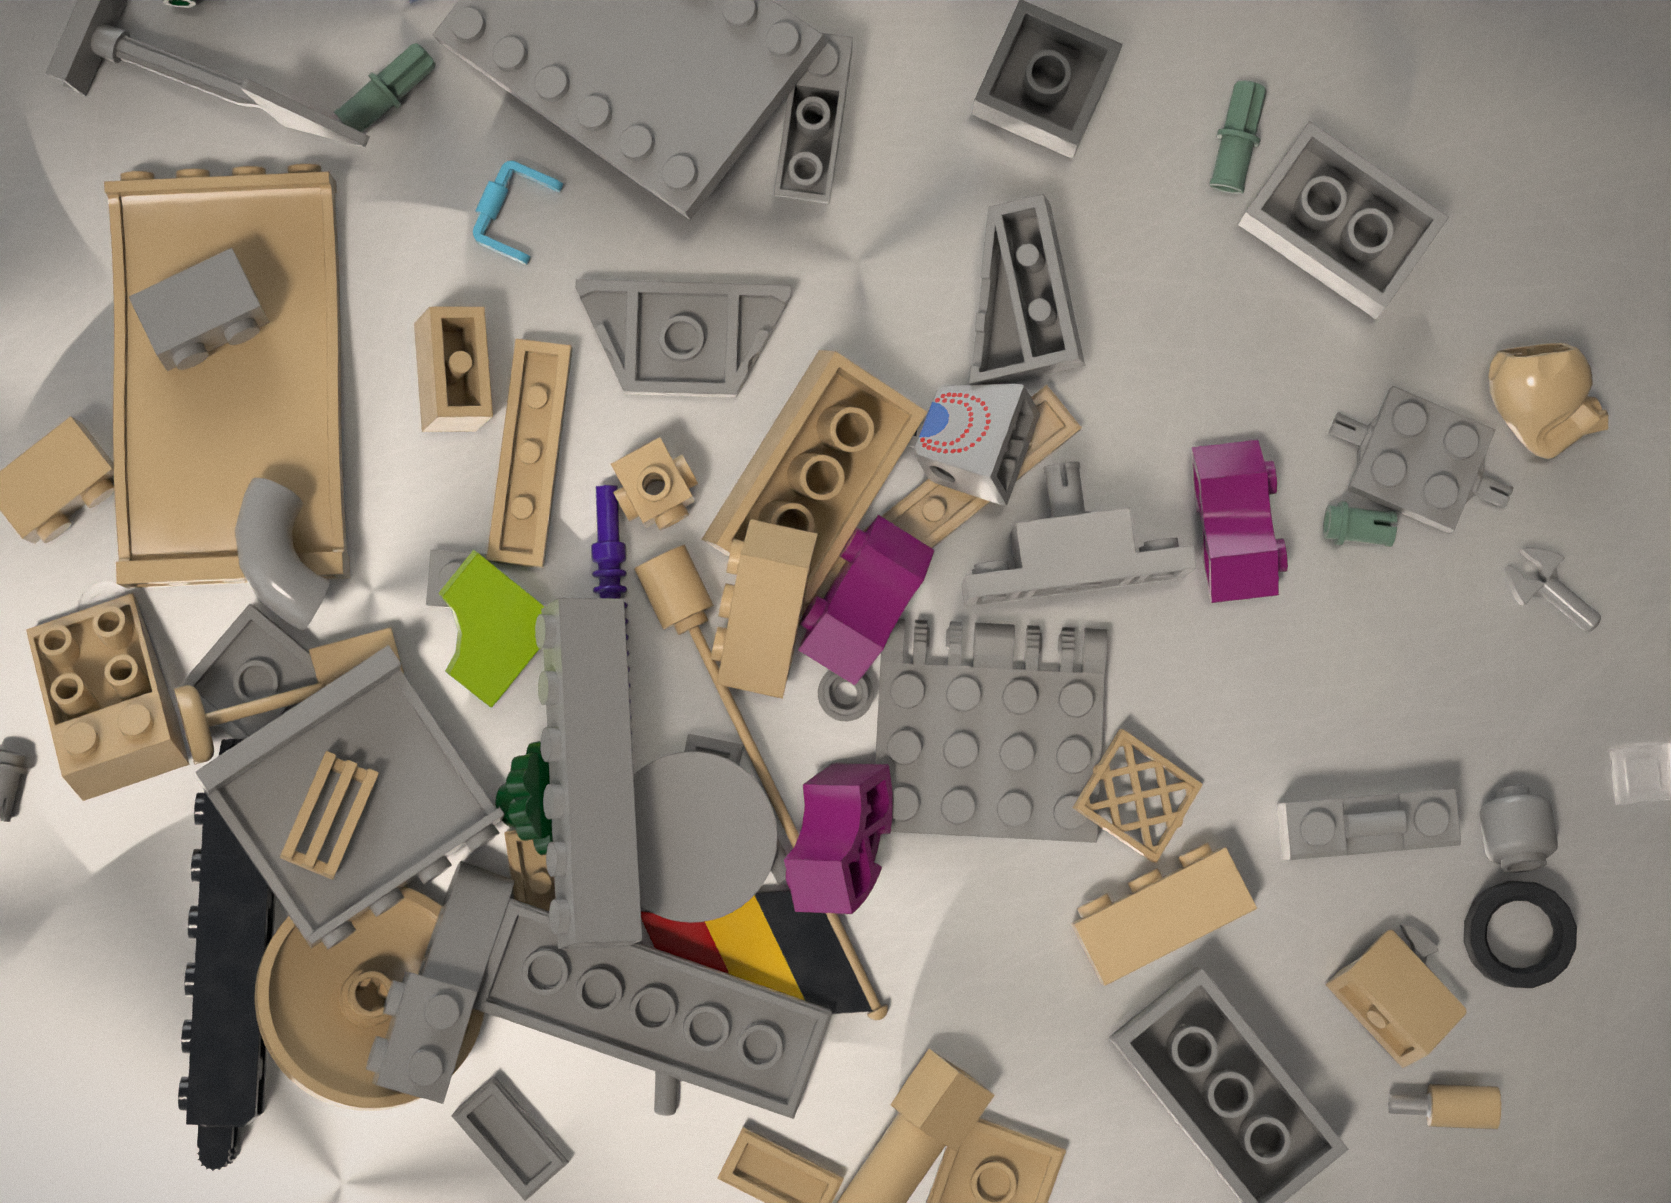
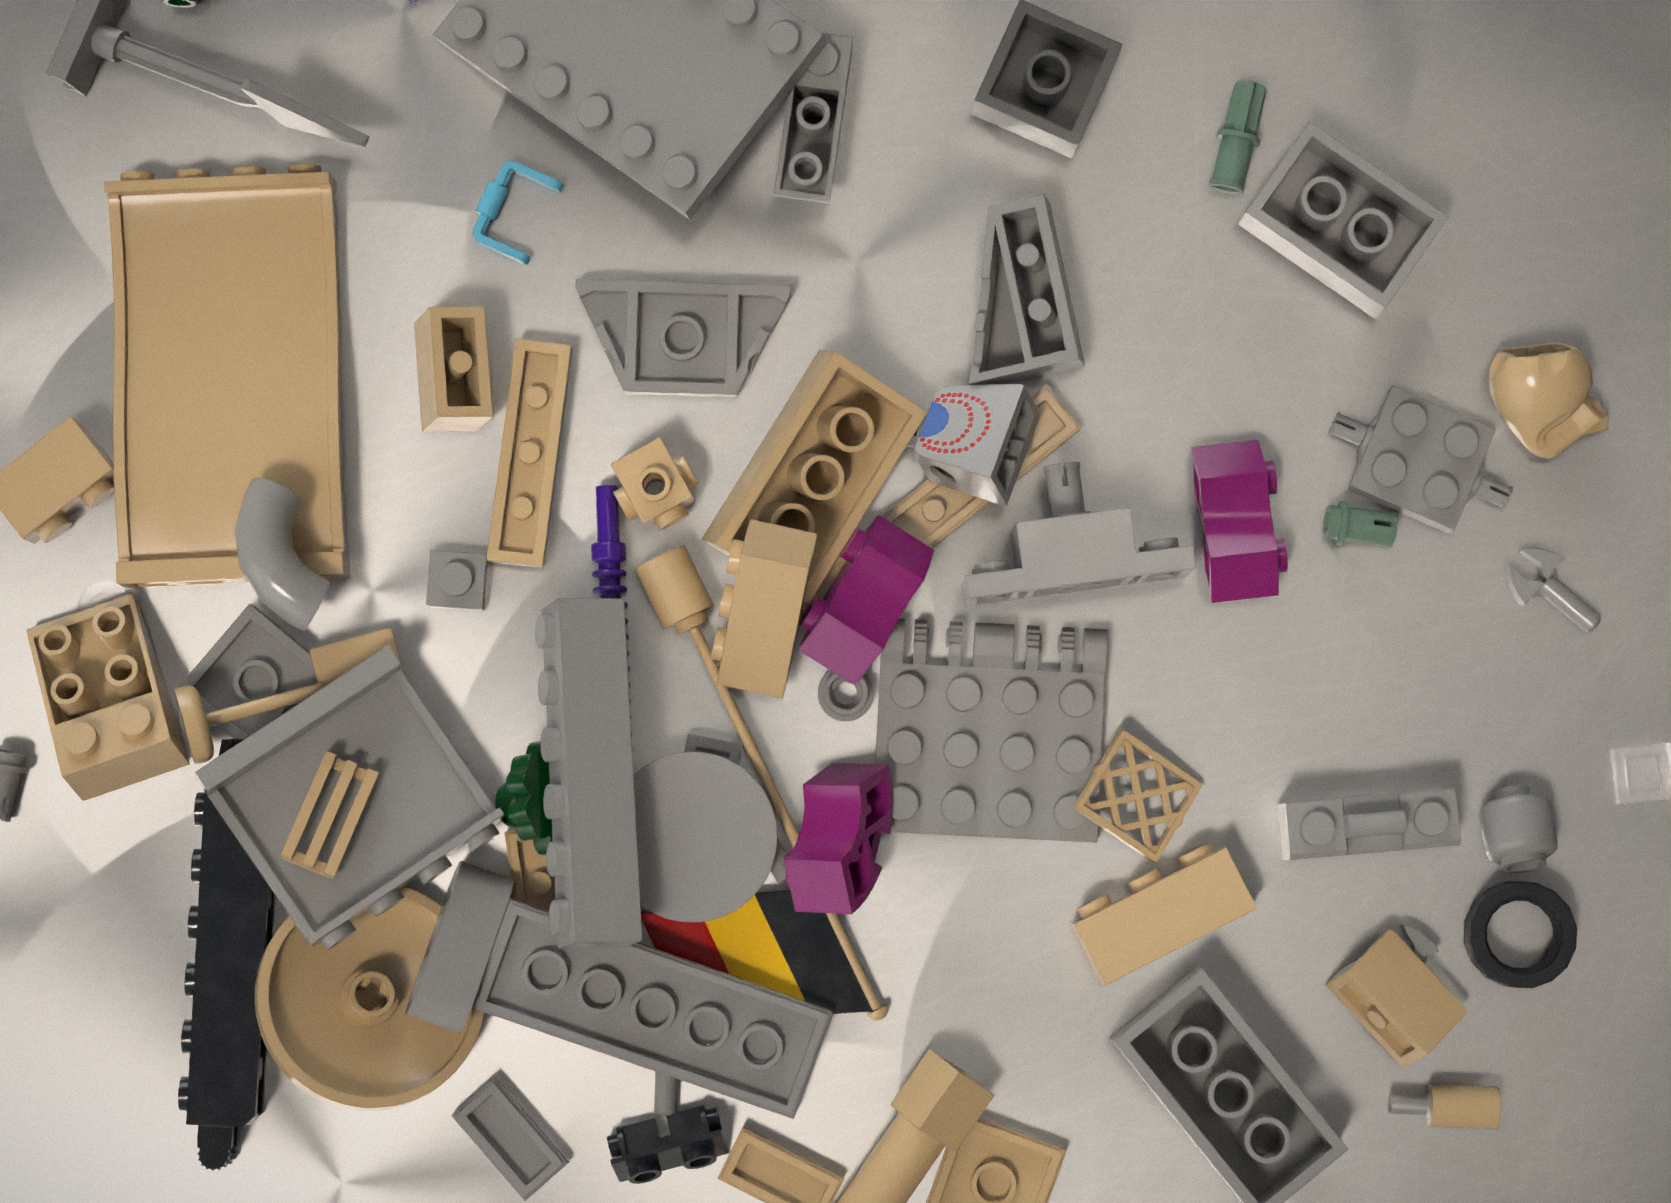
light grey brick [129,248,269,371] -> none
sand green axle [334,43,436,133] -> none
light grey bracket [366,972,477,1104] -> none
lime tile [438,549,545,708] -> none
none -> black hinge [607,1105,729,1184]

